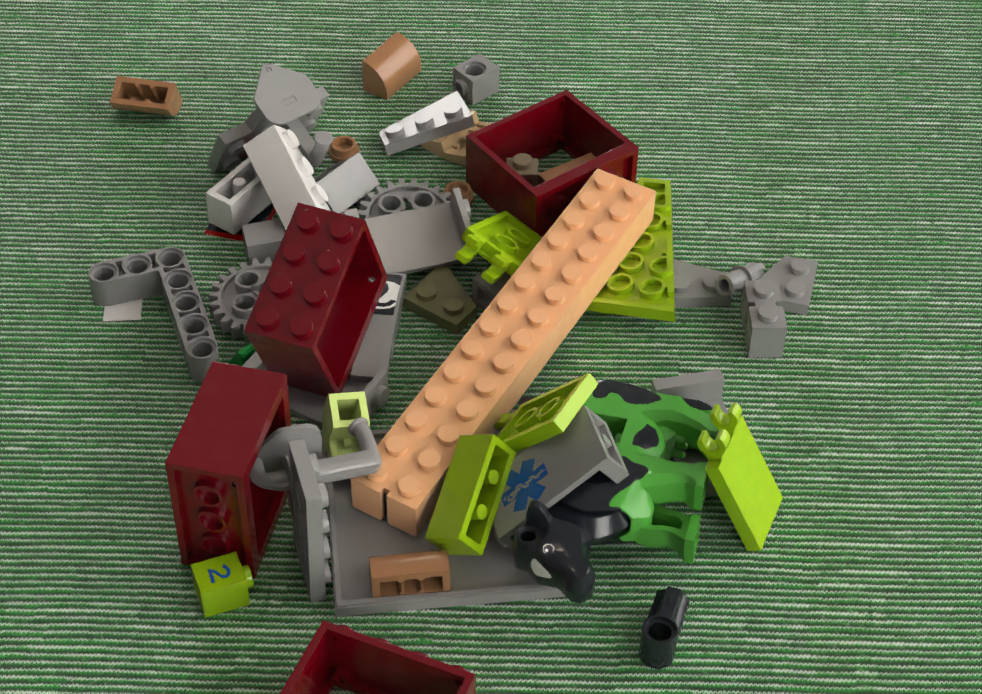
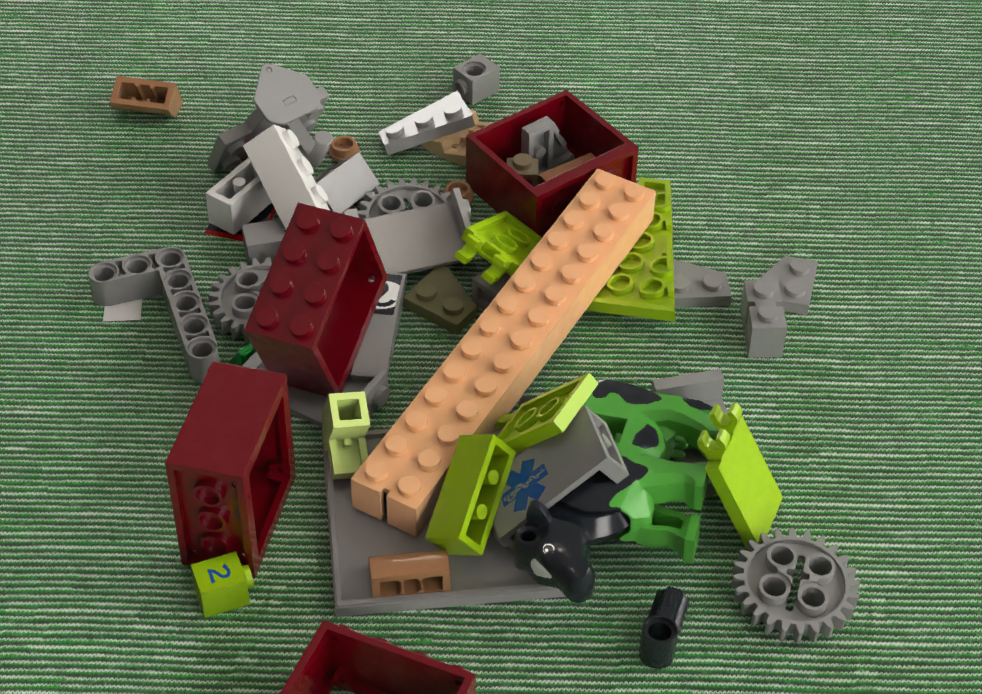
light grey plate [249,417,382,603] -> none
medium nougat brick [362,32,421,100] -> none
light grey axle [715,262,765,296] -> none
none -> light grey wing [521,116,575,176]
none -> light grey gear [731,528,860,644]

